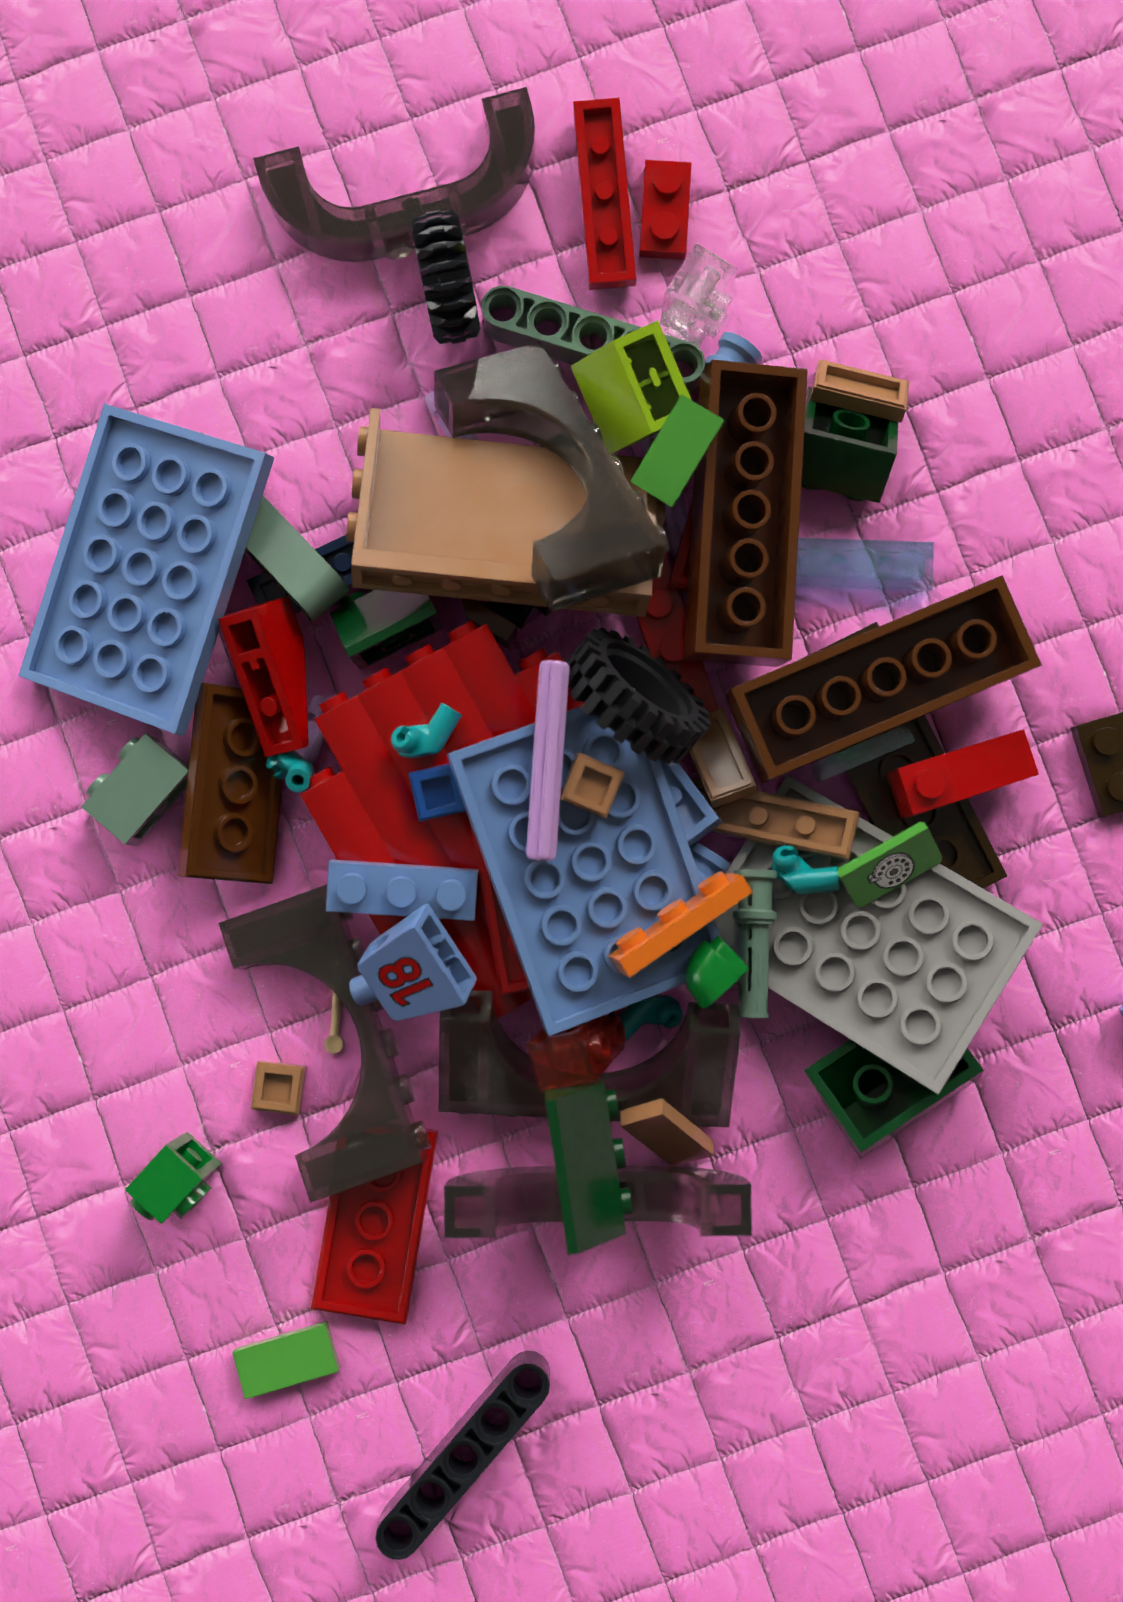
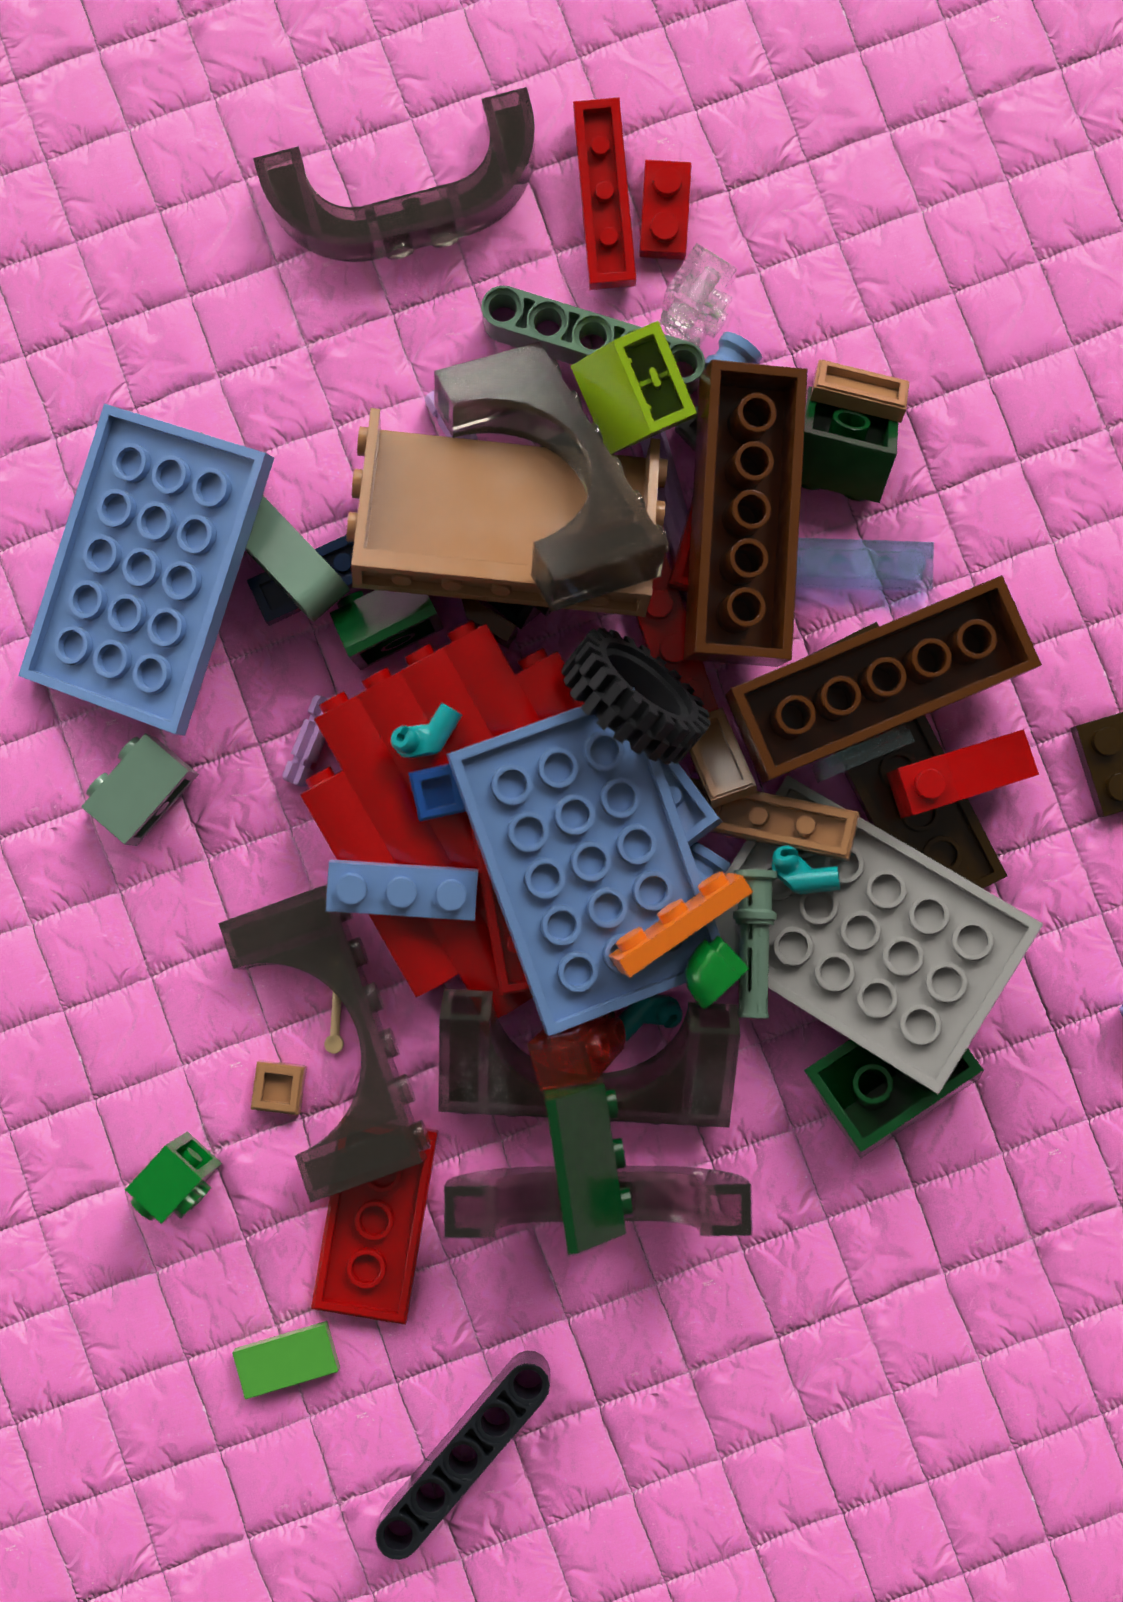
reddish brown tile [178,683,283,884] -> none
red slope [218,595,309,757] -> none
teal arm [266,750,315,792] -> none
medium blue torso [349,903,477,1021] -> none
black gear [411,209,480,344] -> none
lavender axle [526,660,569,861] -> none
medium nougat tile [560,753,625,818] -> none
medium nougat tile [620,1098,714,1167] -> none
bright green tile [630,394,725,507] -> none
bright green slope [837,822,942,907] -> none

